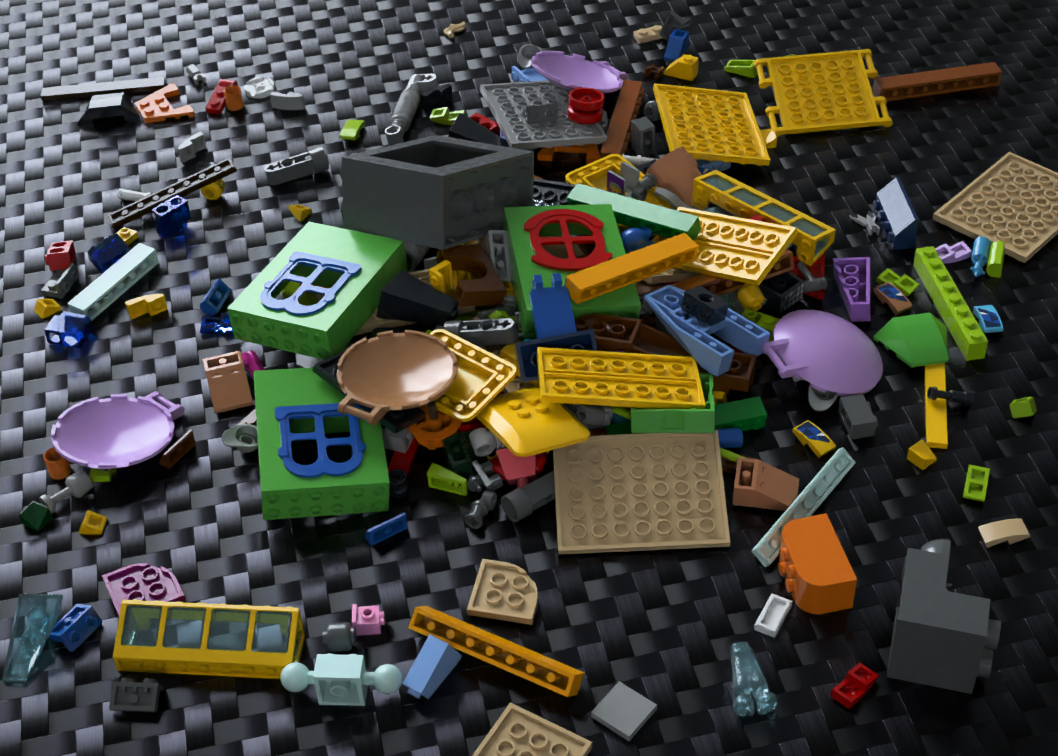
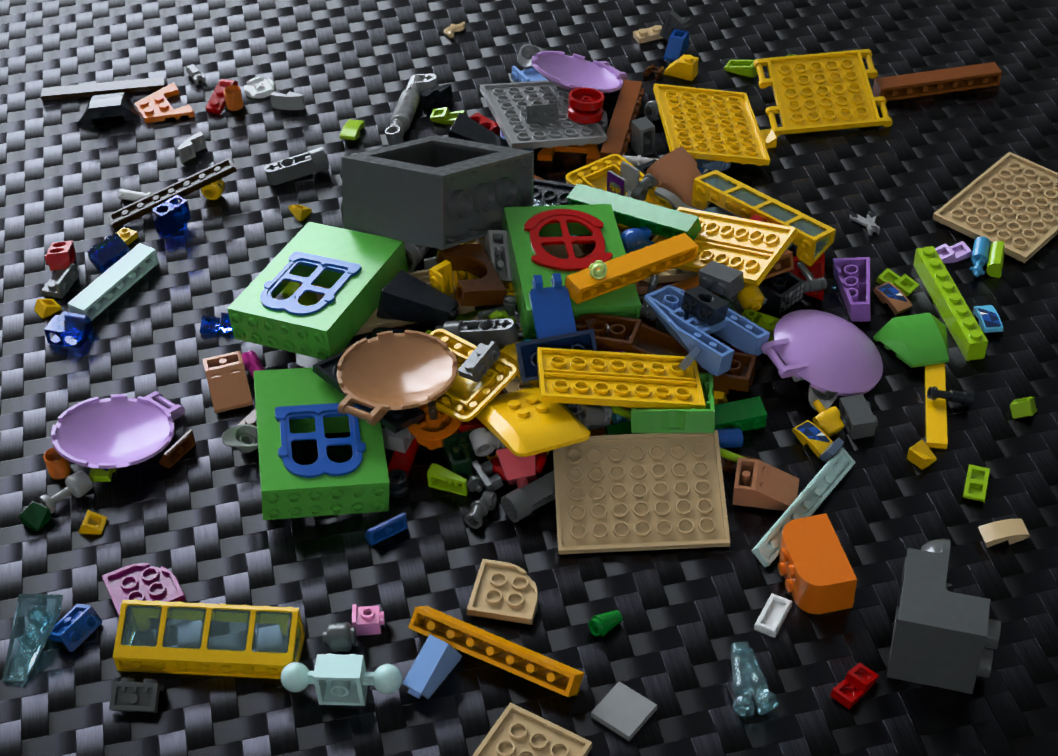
yellow slope [125,294,168,320] -> none
blue brick [200,278,232,316] -> none
slope [873,177,919,250] -> none
none -> dark grey bracket [457,341,501,382]
none -> green cone [588,610,623,636]
none -> yellowish green plate [589,260,607,279]
none -> dark grey piece [639,274,659,321]
none -> sand blue tile [678,345,702,371]
none -> dark grey brick [699,261,744,299]
none -> yellow piece [812,399,845,437]
none -> sand blue tile [819,438,844,462]

